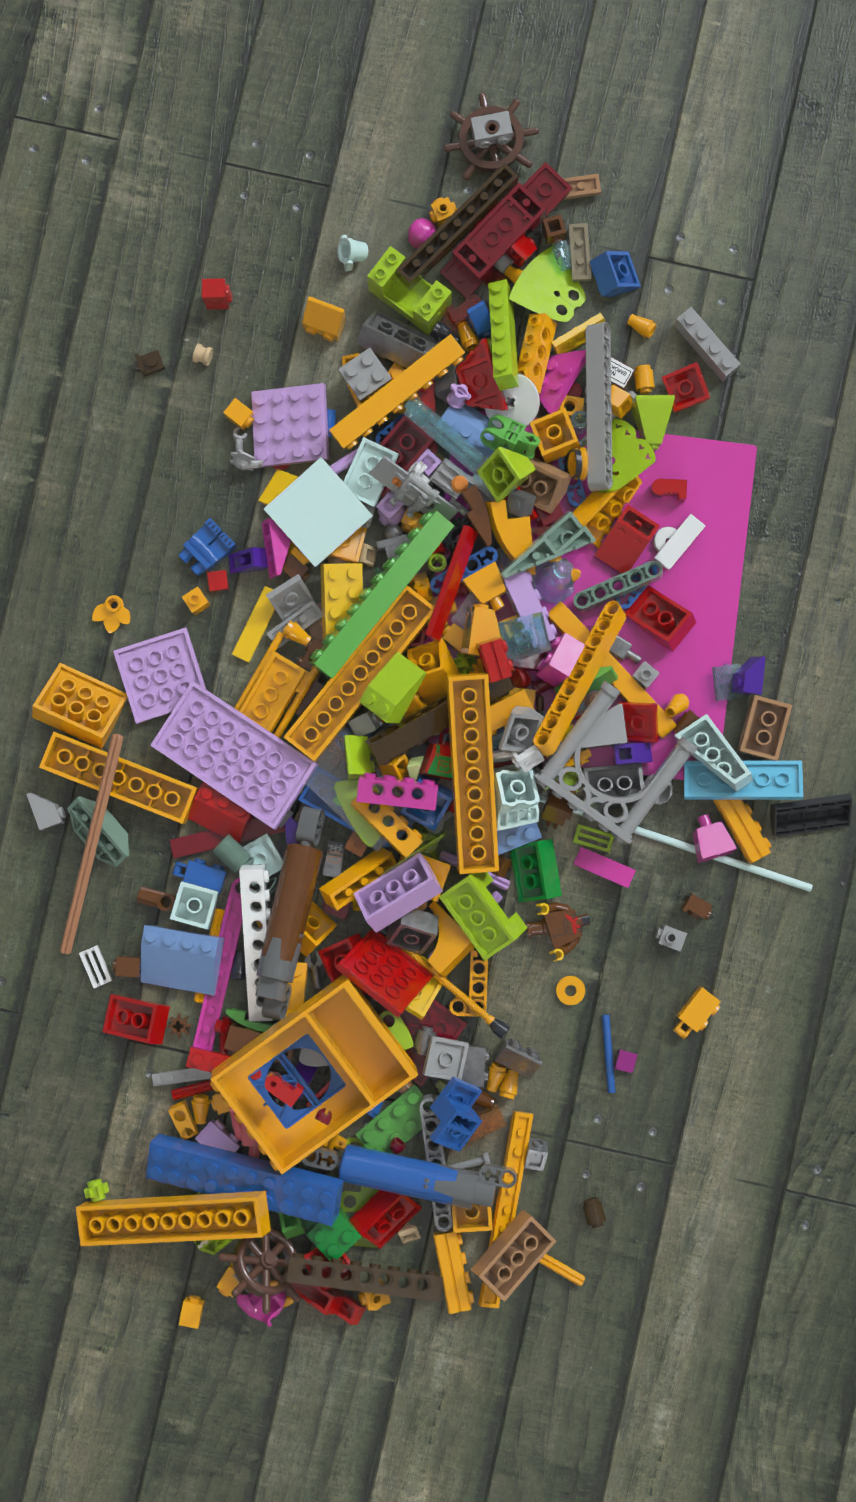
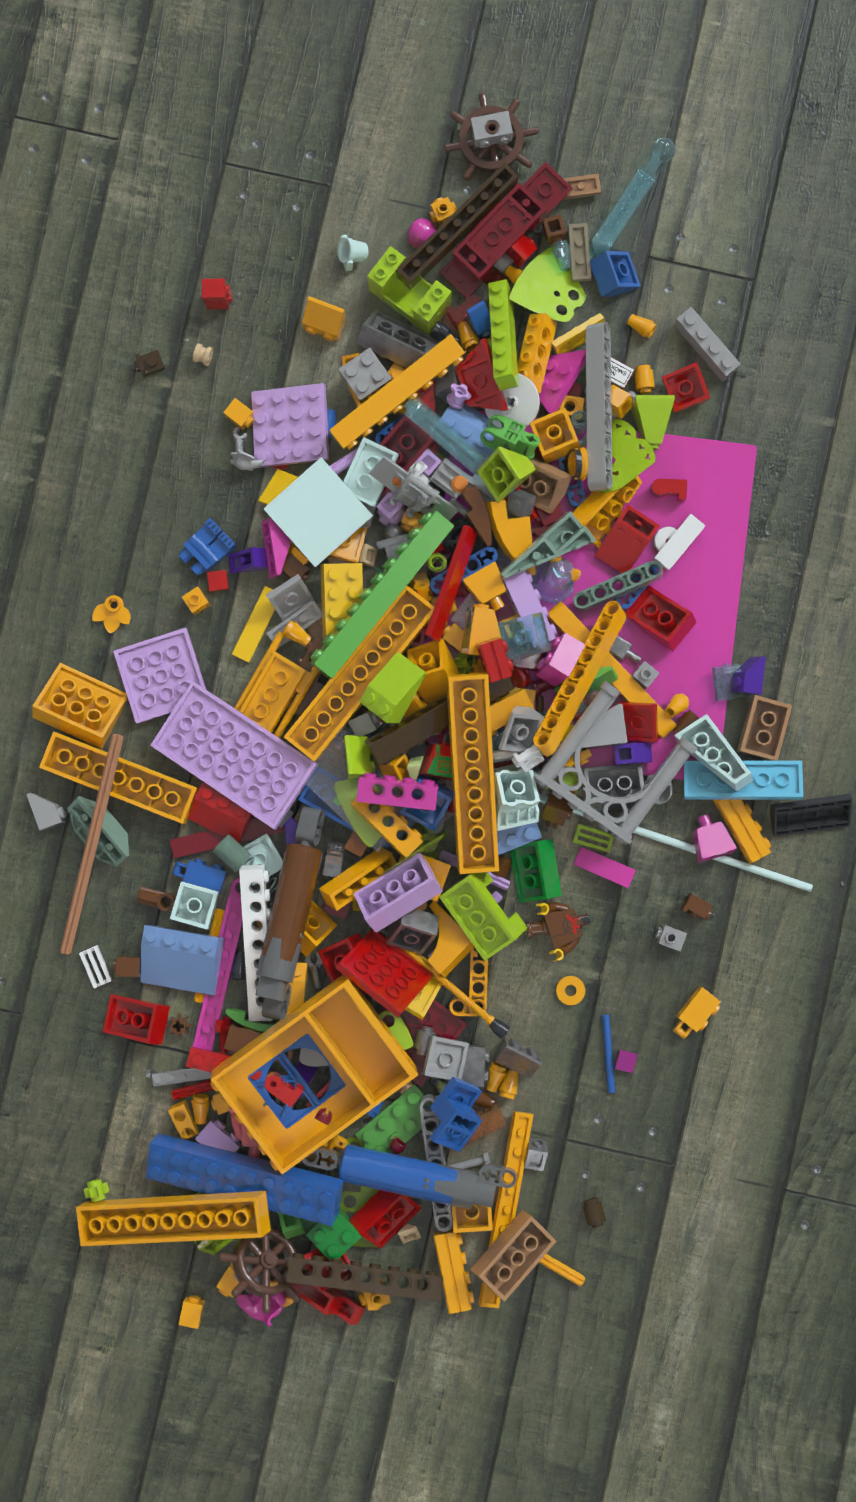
none -> clear light blue gear [590,137,675,255]

